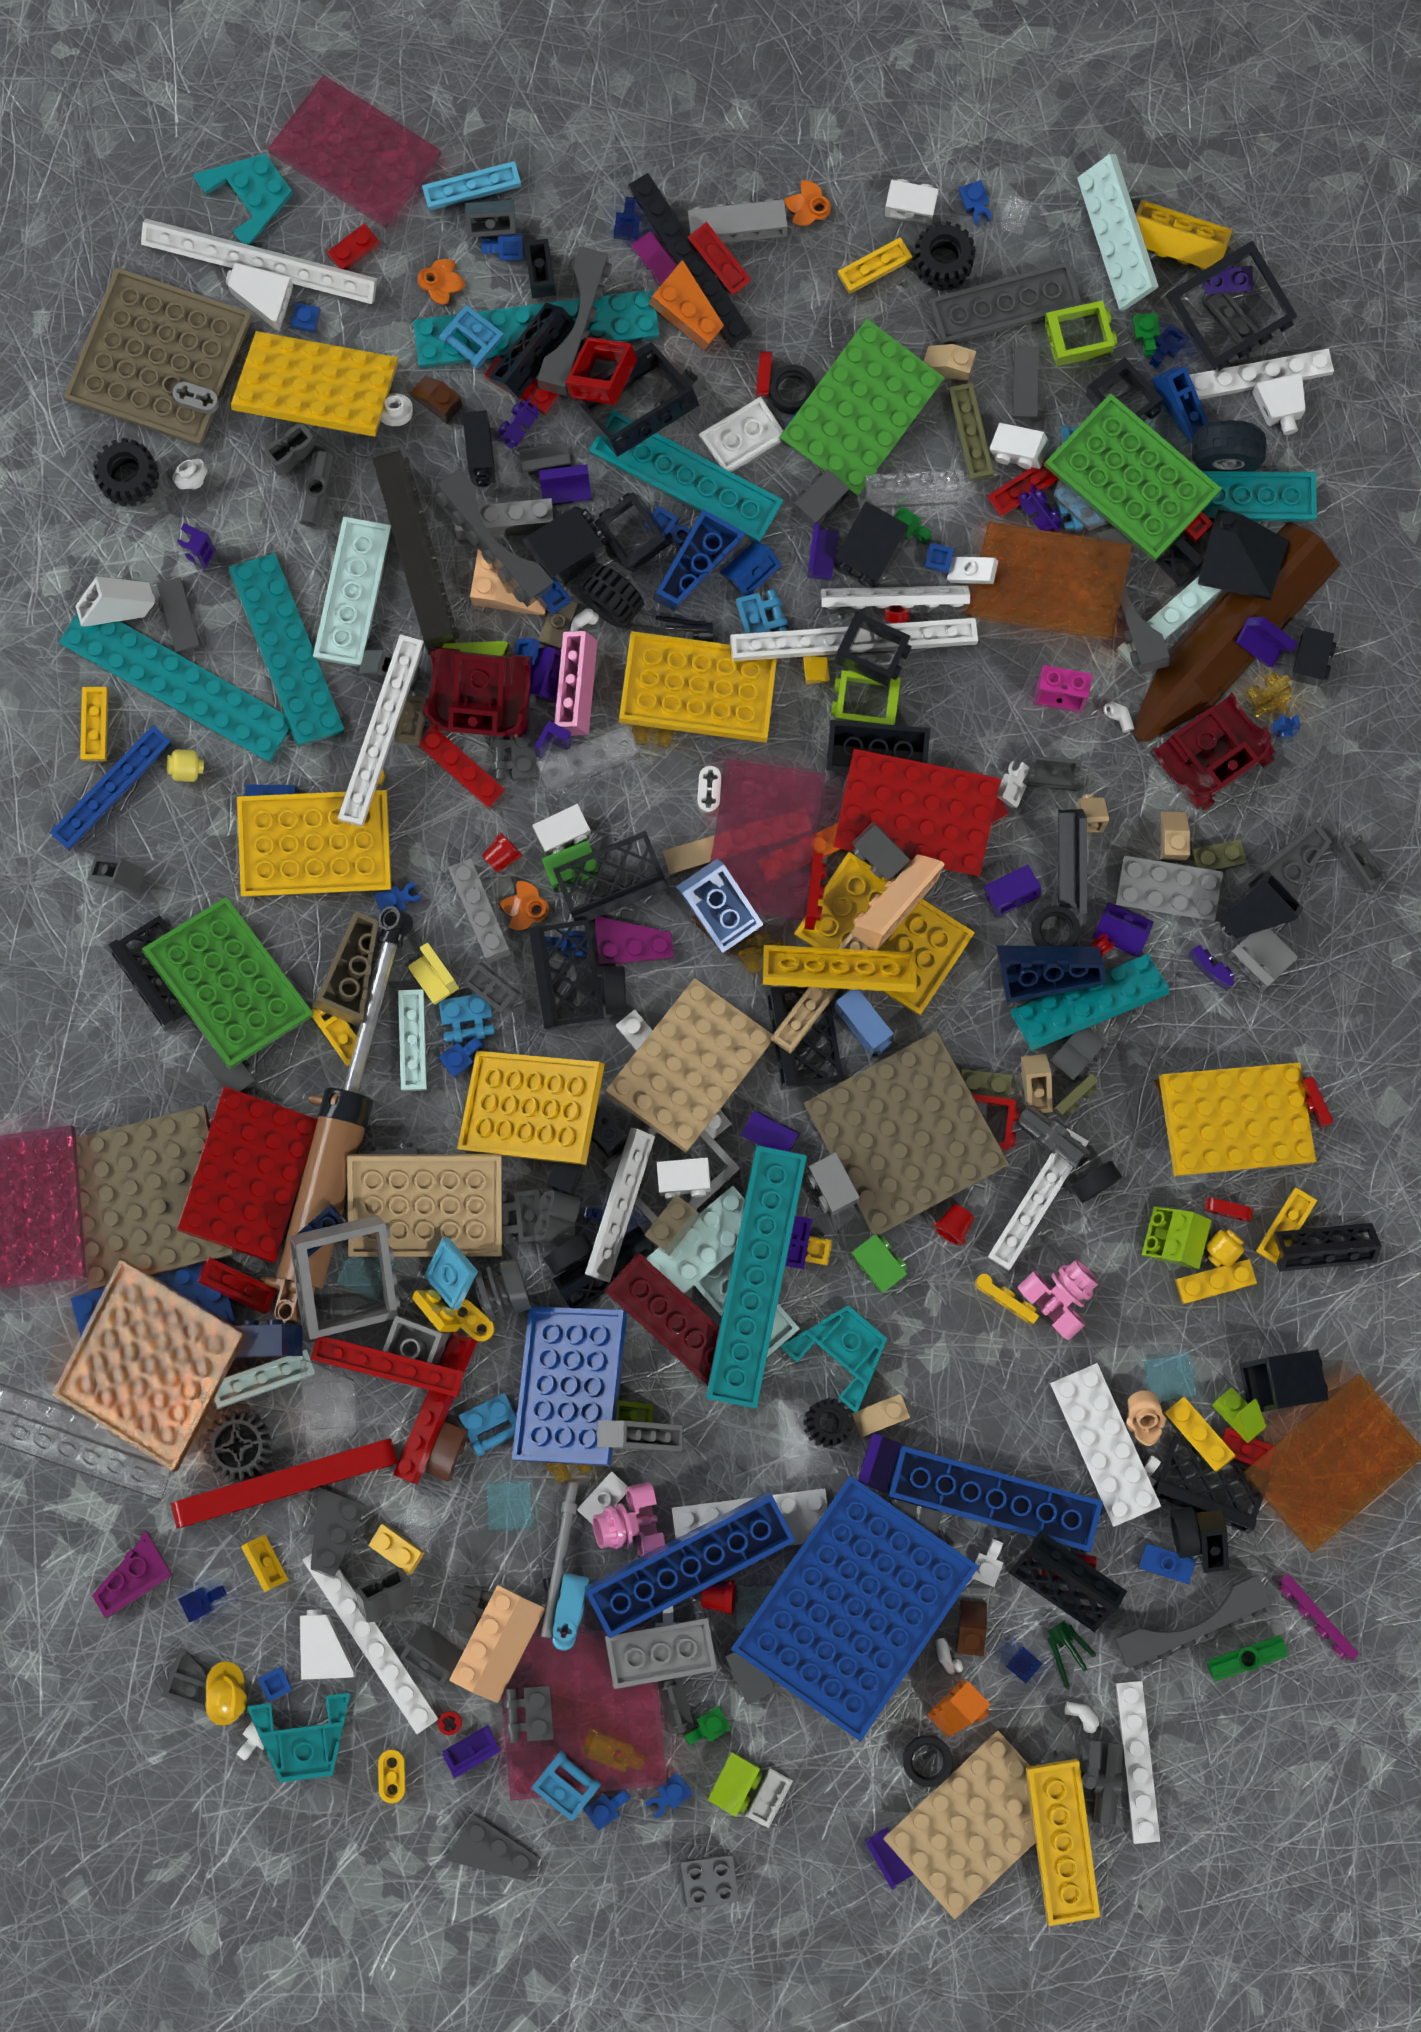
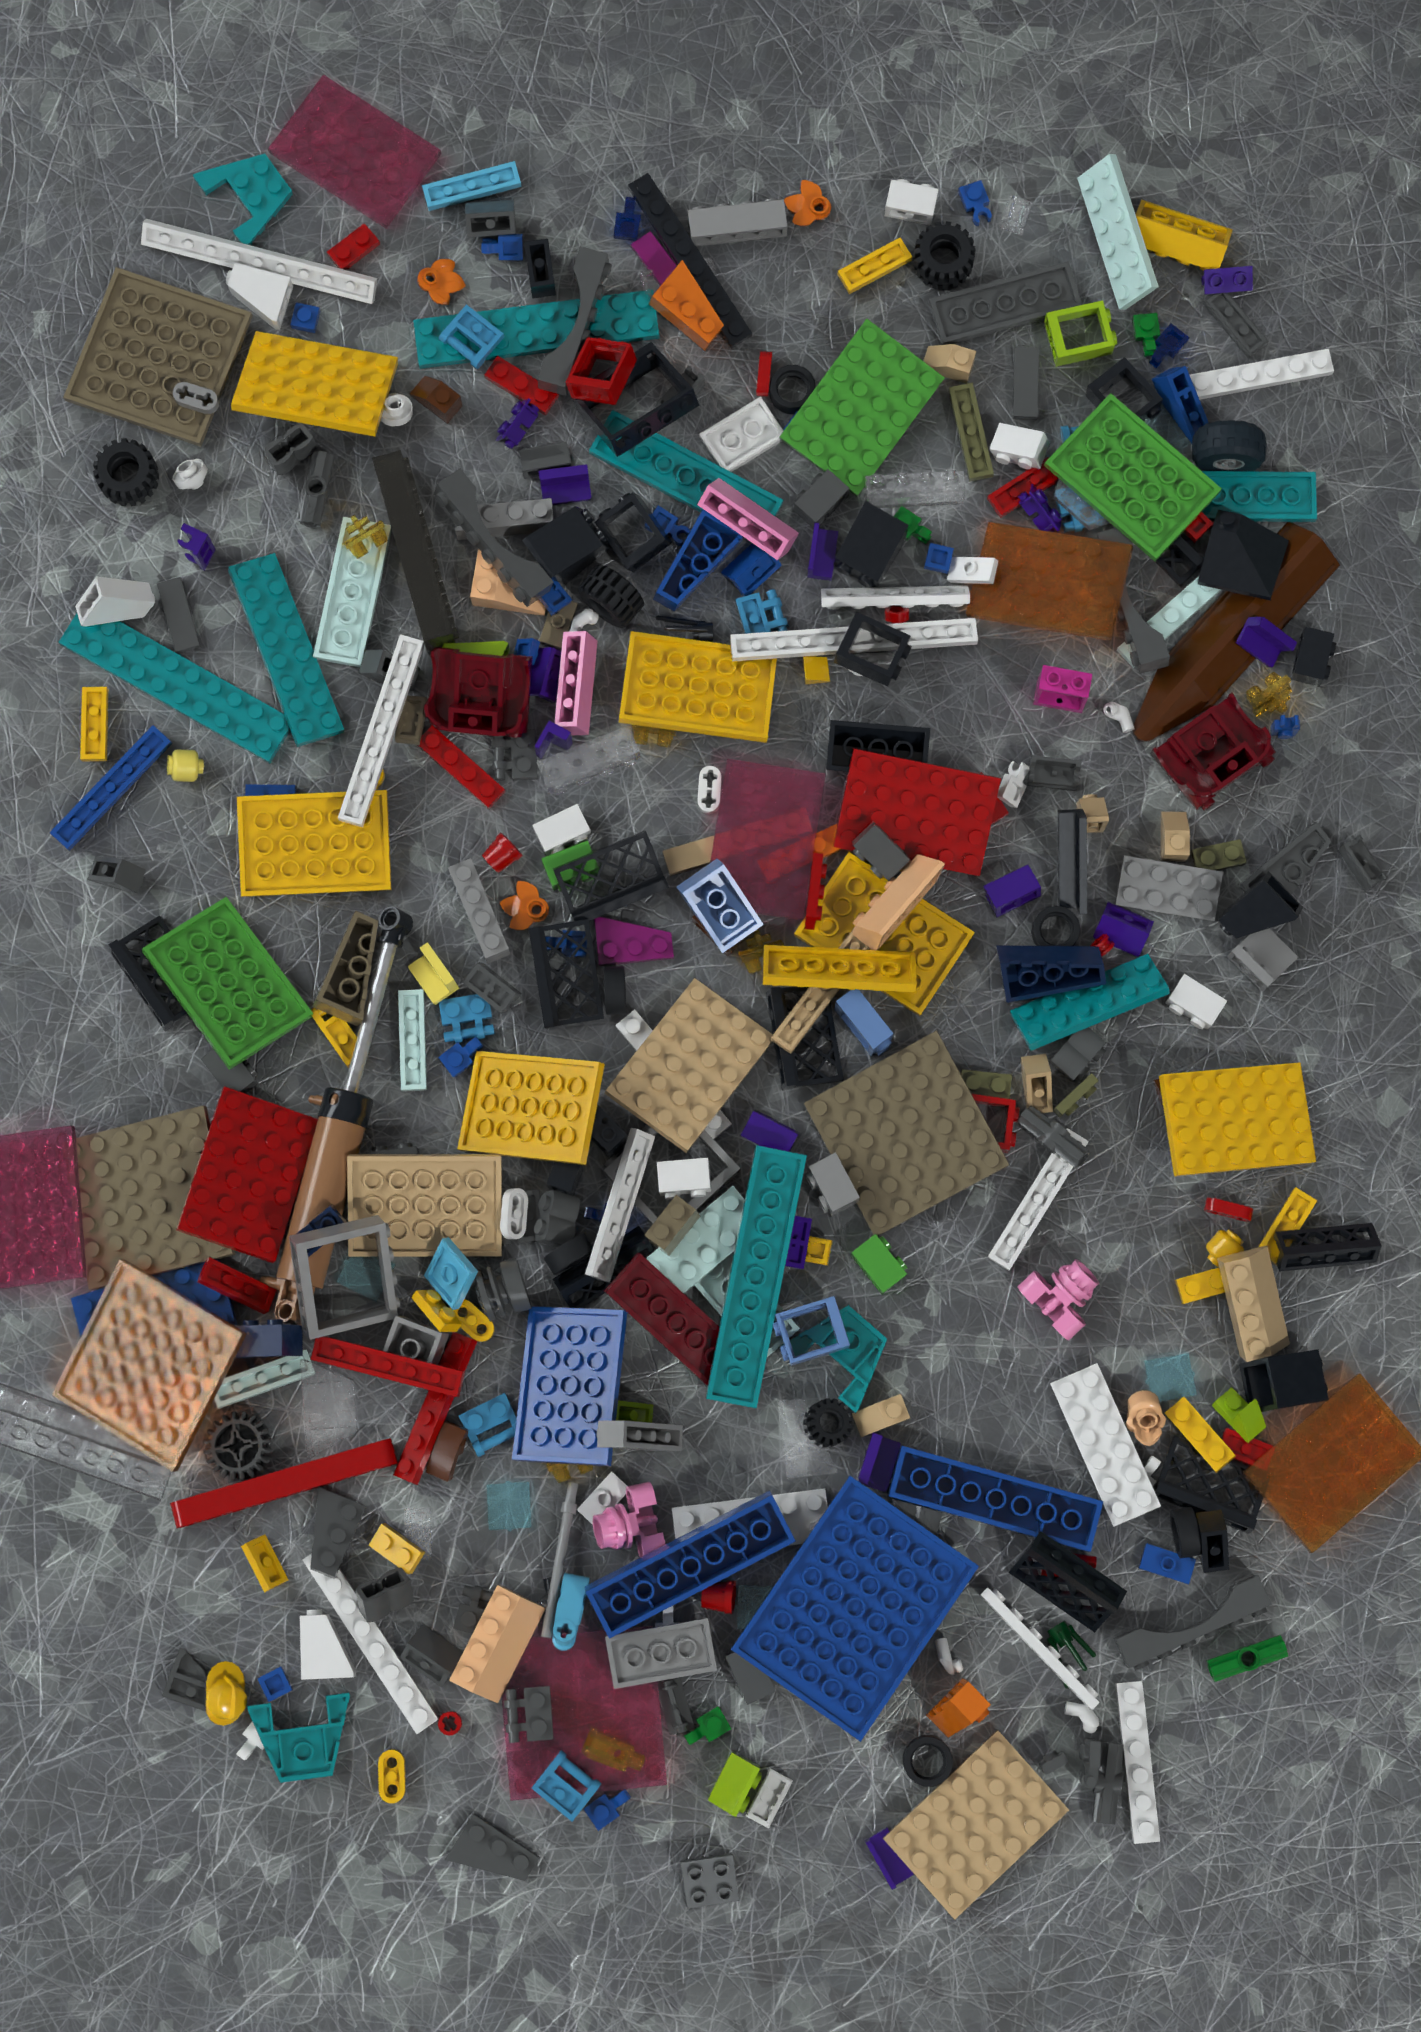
magenta wing [92,1531,174,1619] -> none
clear blue plate [178,1586,227,1623] -> none
blue plate [374,882,422,912] -> none
dark purple hinge [442,1725,502,1778] -> none
black window [462,410,496,487] -> none
black fence [489,303,575,399] -> none
blue plate [645,1772,693,1818] -> none
red plate [687,221,751,295] -> none
lime window [831,670,901,725] -> none
red piece [934,1204,974,1246] -> none
reddish brown slope [955,1600,987,1656] -> none
white plate [972,1539,1003,1587] -> none
yellow plate [975,1274,1039,1326] -> none
clear blue plate [1005,1646,1042,1684] -> none
yellow plate [1026,1758,1100,1926] -> none
black tyre [1071,1161,1122,1203] -> none
lime slope [1141,1206,1212,1269] -> none
black window [1166,240,1298,372] -> none
dark purple slope [1189,945,1235,990] -> none
white torso [1252,373,1305,435] -> none
magenta plate [1276,1574,1359,1661] -> none
red plate [1301,1076,1333,1129] -> none
none -> clear yellow hips [342,515,388,559]
none -> white plate [500,1188,528,1239]
none -> bright pink brick [697,478,799,560]
none -> medium blue window [773,1296,850,1366]
none -> white plate [980,1587,1100,1710]
none -> white brick [1165,974,1227,1030]
none -> tan slope [1217,1245,1290,1362]

